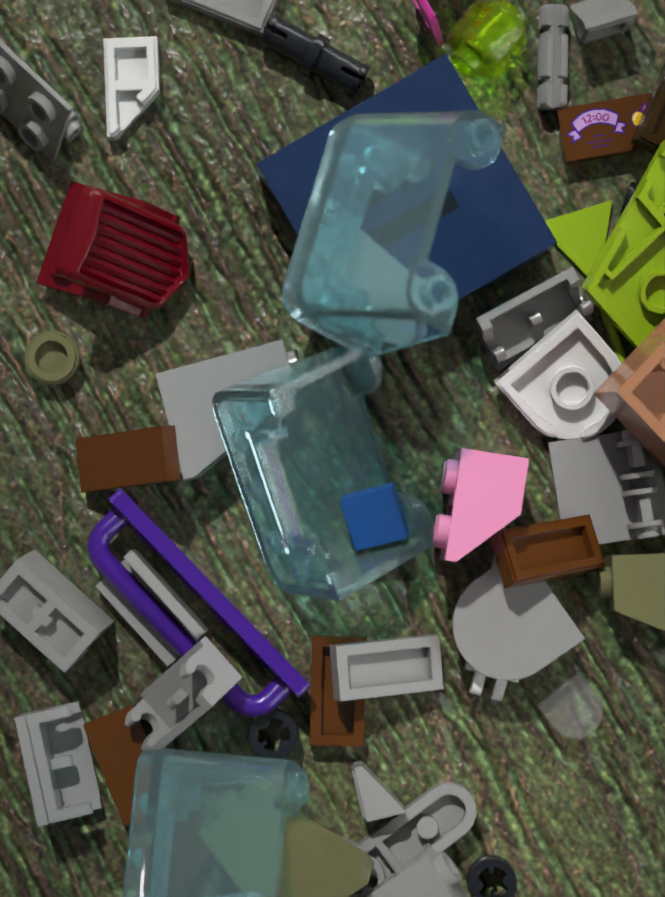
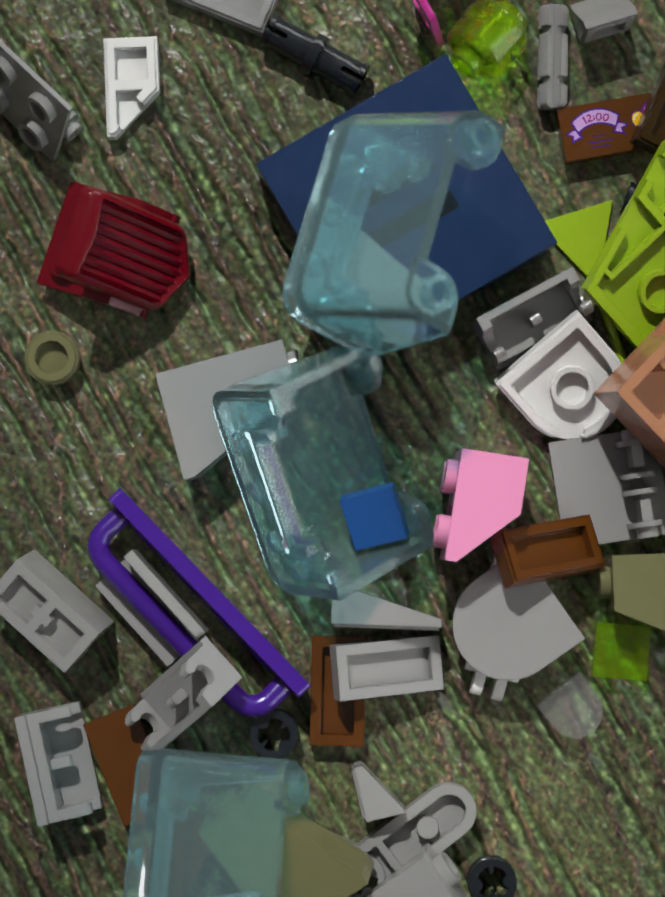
reddish brown tile [76,425,180,493] -> none
none -> light grey slope [331,583,442,630]
none -> clear neon green tile [590,622,651,681]

